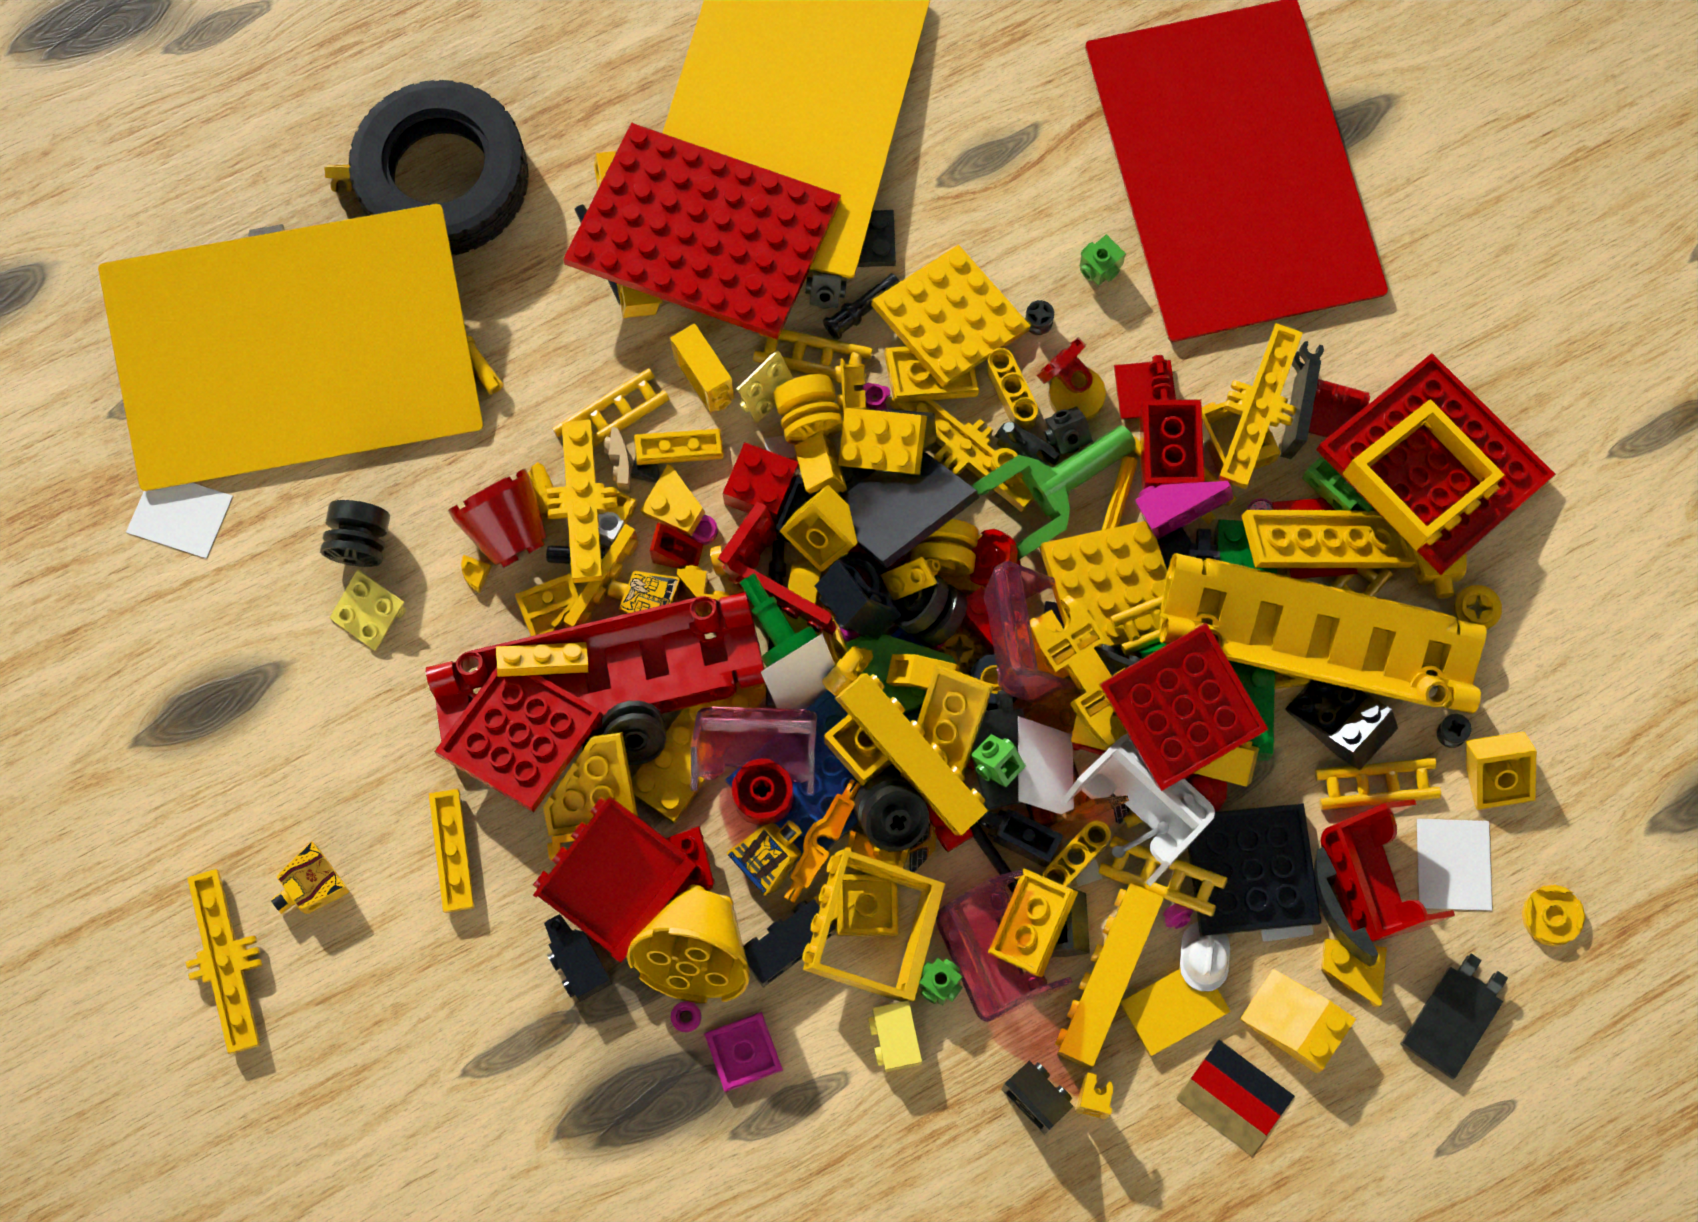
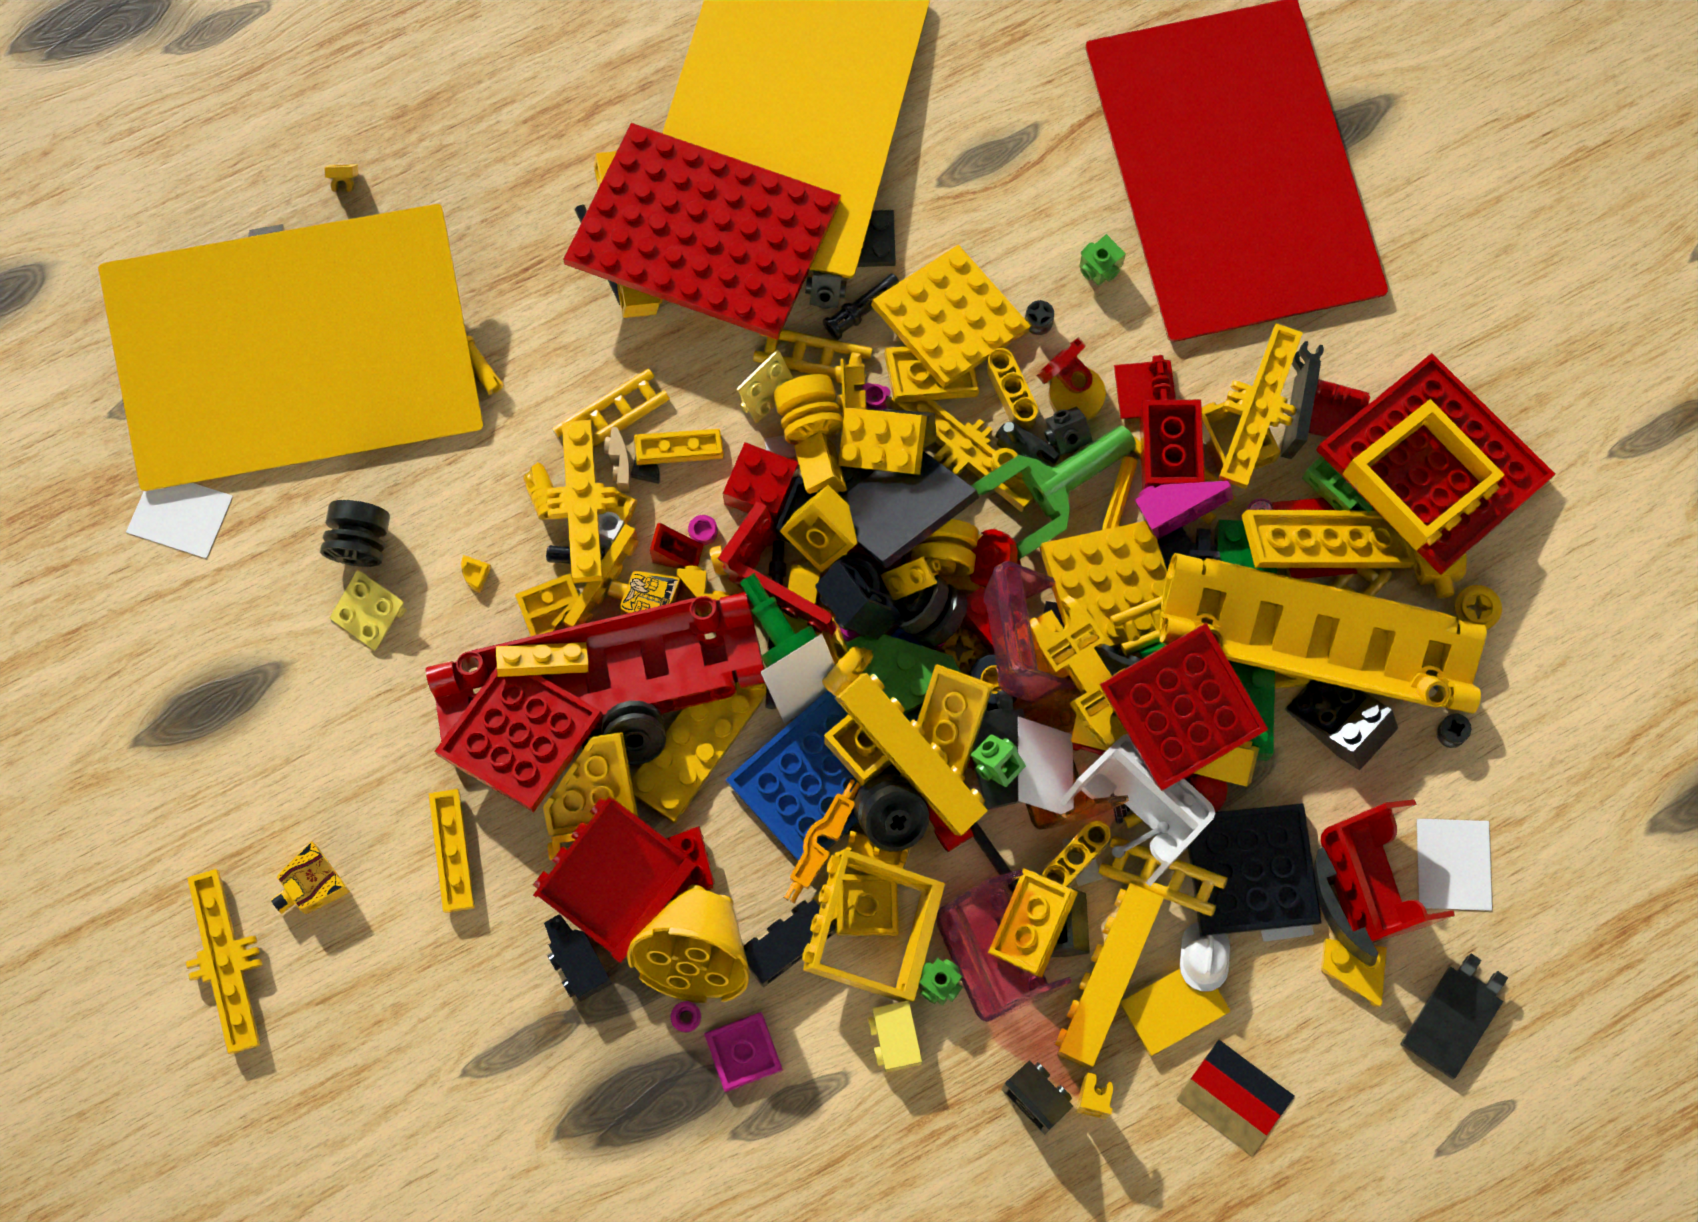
black tyre [349,80,529,255] -> none
red cone [448,469,547,568] -> none
yellow wing [640,464,706,536] -> none
yellow window [670,323,734,413] -> none
clear pink windscreen [691,707,817,794] -> none
torso [726,820,802,896] -> none
red brick [732,759,794,826] -> none
yellow slope [886,654,960,692] -> none
sticker [909,823,936,872] -> none
black hinge [977,809,1063,868] -> none
dark pink plate [1163,903,1193,929] -> none
yellow slope [1239,969,1356,1074] -> none
yellow bar [1315,758,1441,810] -> none
yellow slope [1466,732,1537,810] -> none
yellow tile [1522,885,1585,946] -> none

